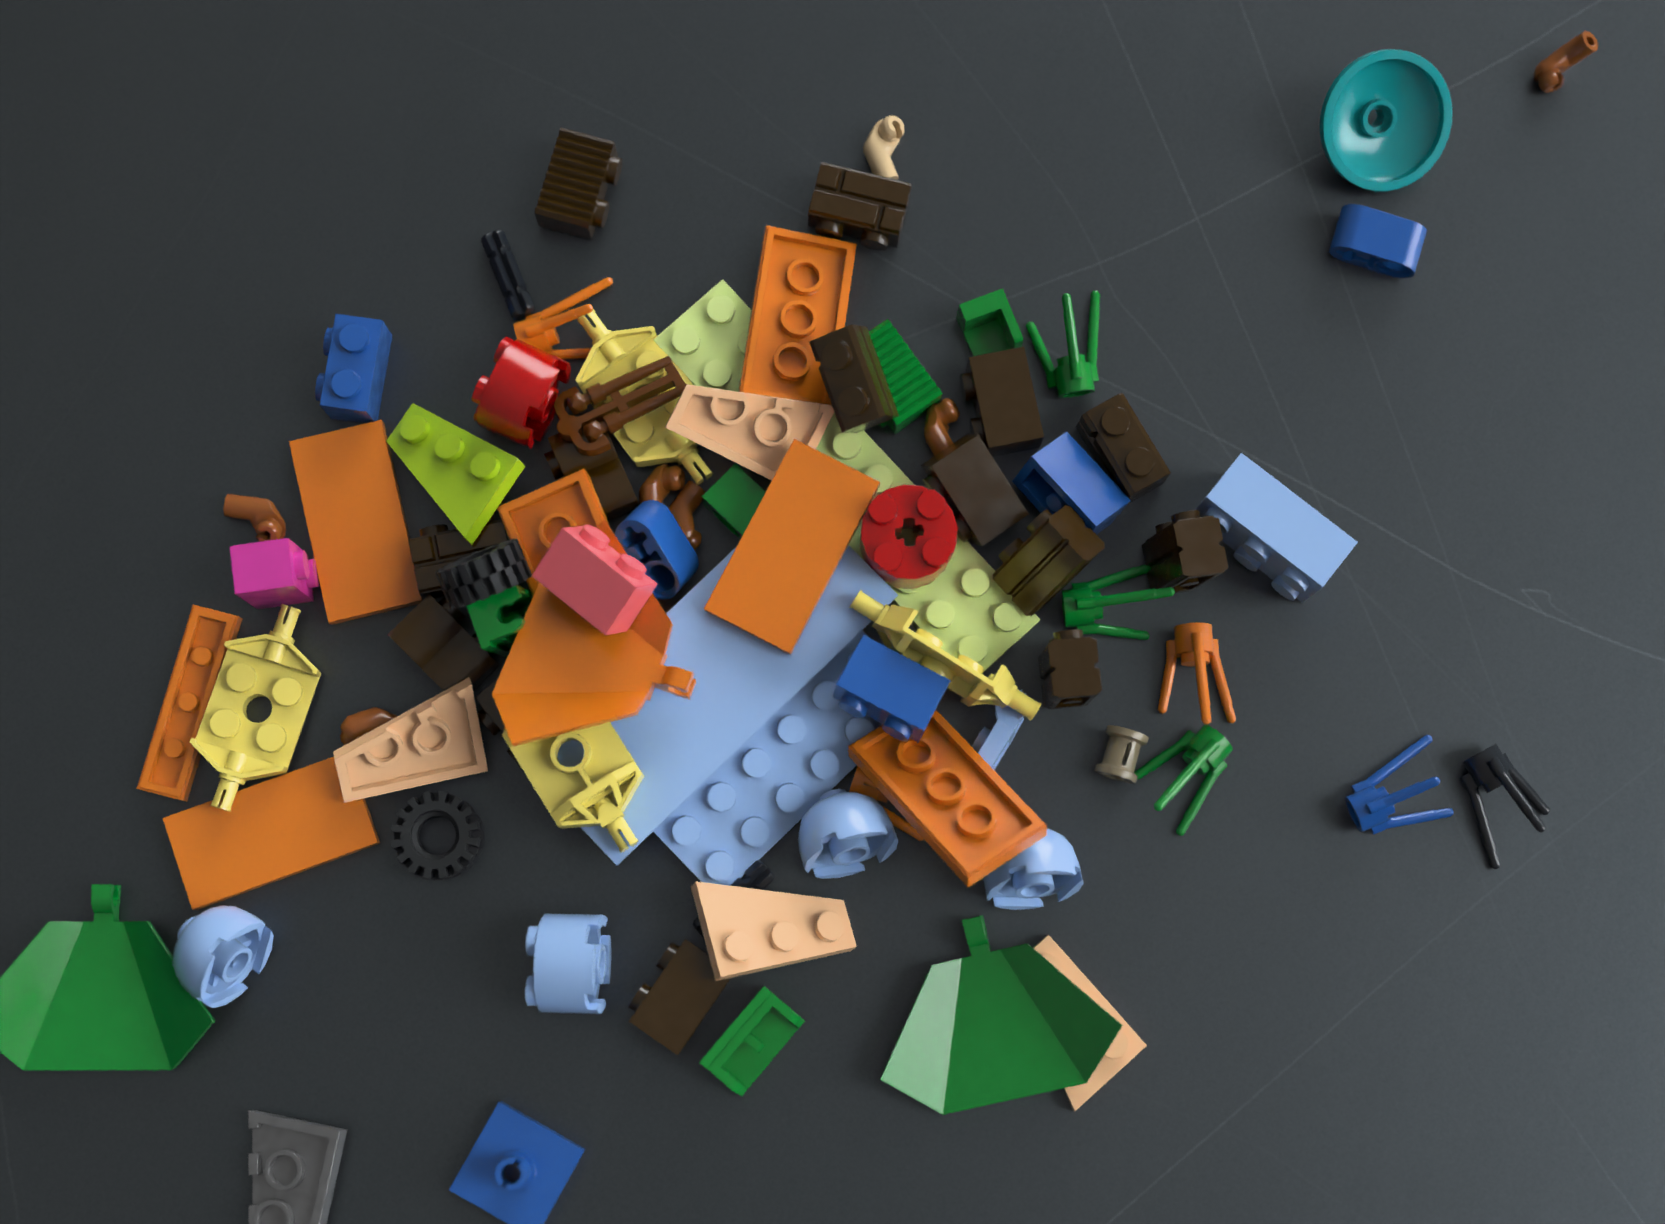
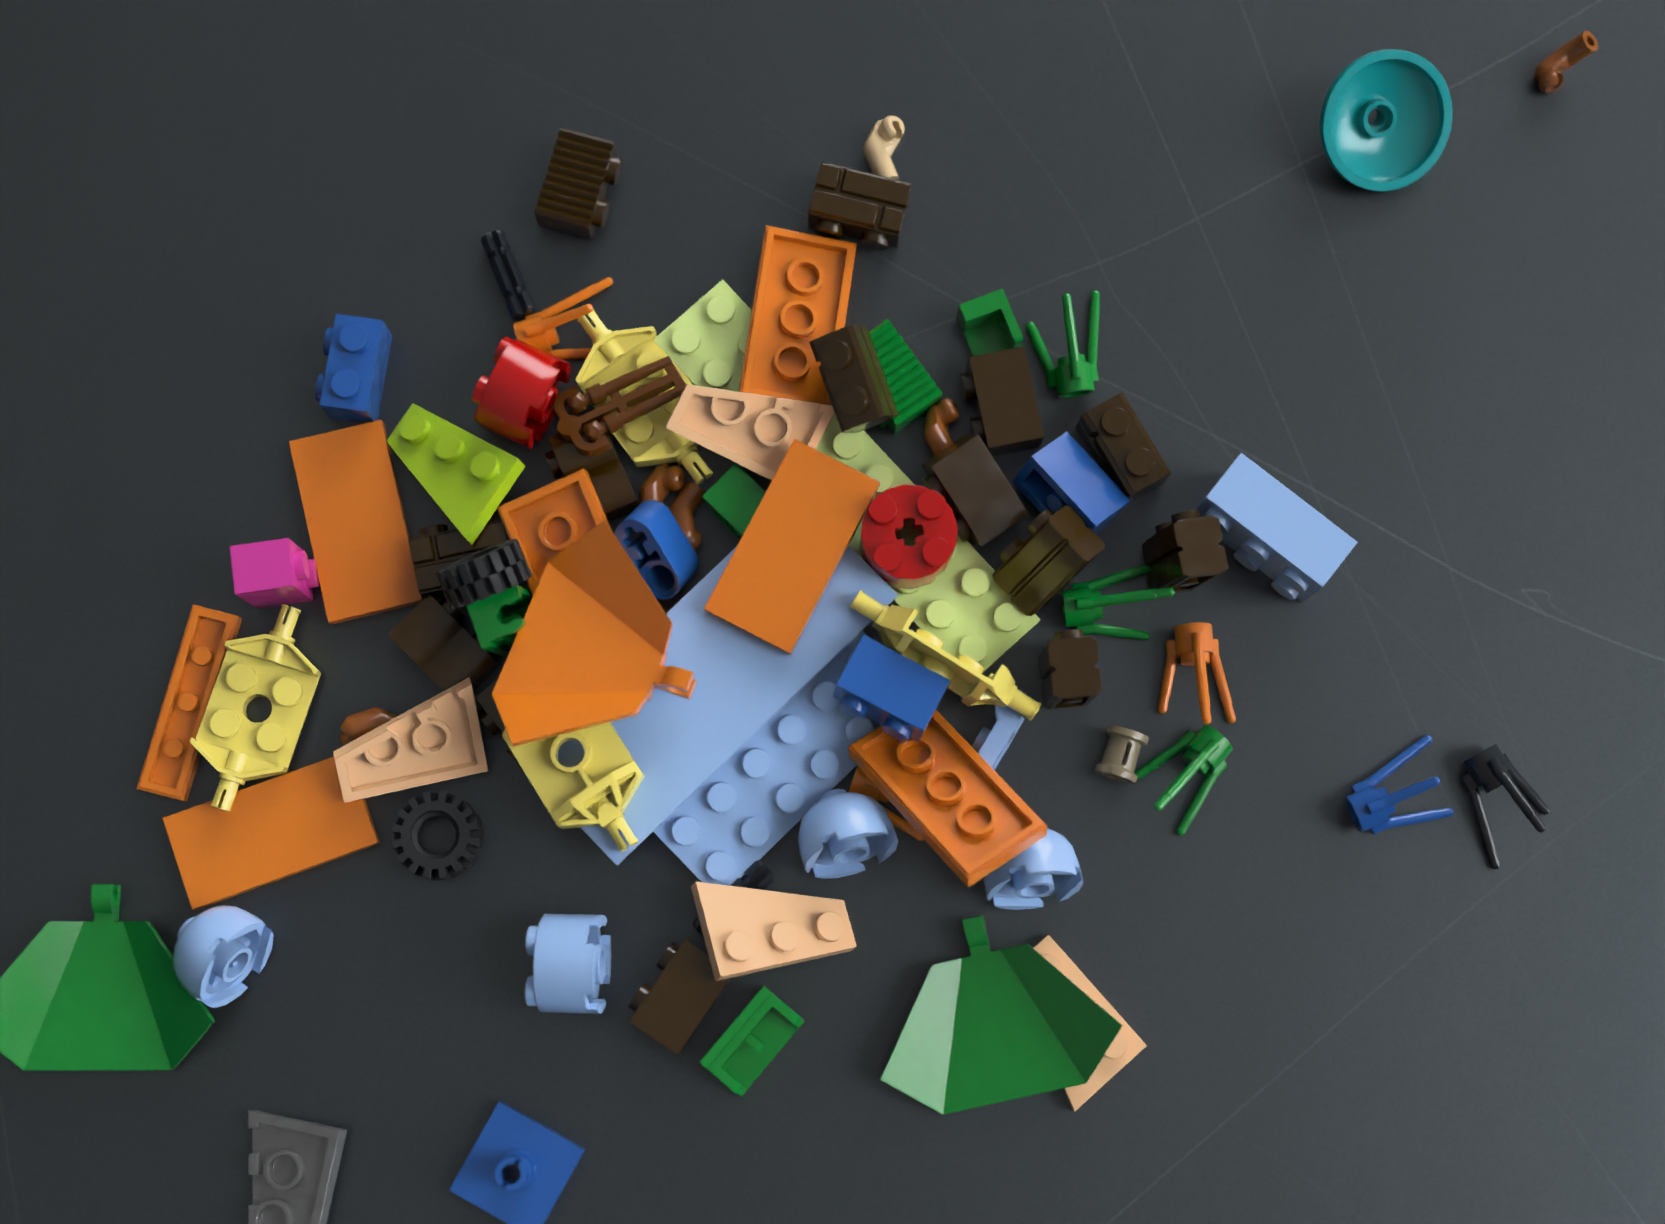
dark orange arm [223,494,286,542] -> none
coral brick [532,525,658,635] -> none
blue beam [1329,204,1427,278] -> none

